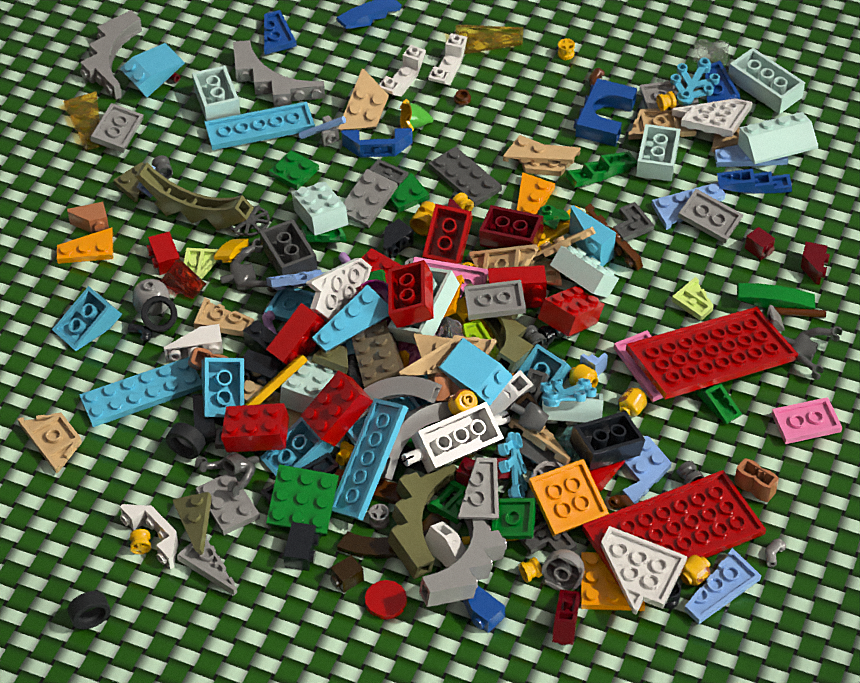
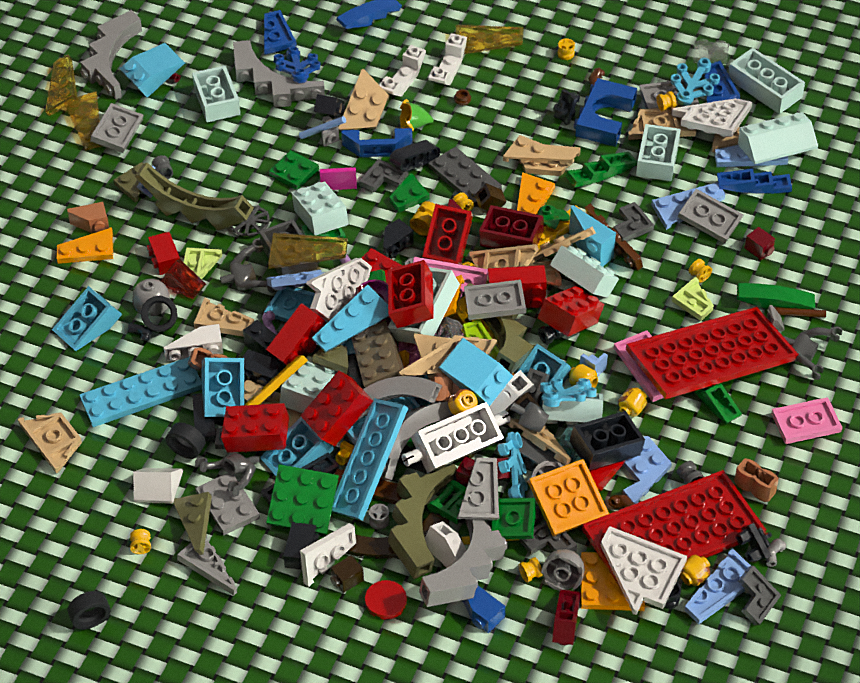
white slope [120,504,178,569] -> none
medium azure plate [204,102,315,150] -> none
yellow slope [214,239,249,263] -> none
light grey plate [343,169,398,228] -> none
dark grey wheel [522,325,547,350] -> none
dark red slope [800,242,830,285] -> none
none -> clear yellow wing [45,54,78,116]
none -> white slope [133,468,183,503]
none -> clear yellow wing [268,233,348,269]
none -> blue plant [274,47,320,83]
none -> white wing [300,523,356,587]
none -> black brick [314,94,346,118]
none -> dark pink slope [320,167,357,190]
none -> black beam [389,140,441,171]
none -> dark brown brick [475,183,507,211]
none -> black hips [553,89,580,125]
none -> yellow wheel [688,259,712,283]
none -> black hips [735,523,772,563]
none -> dark grey plate [738,565,781,626]

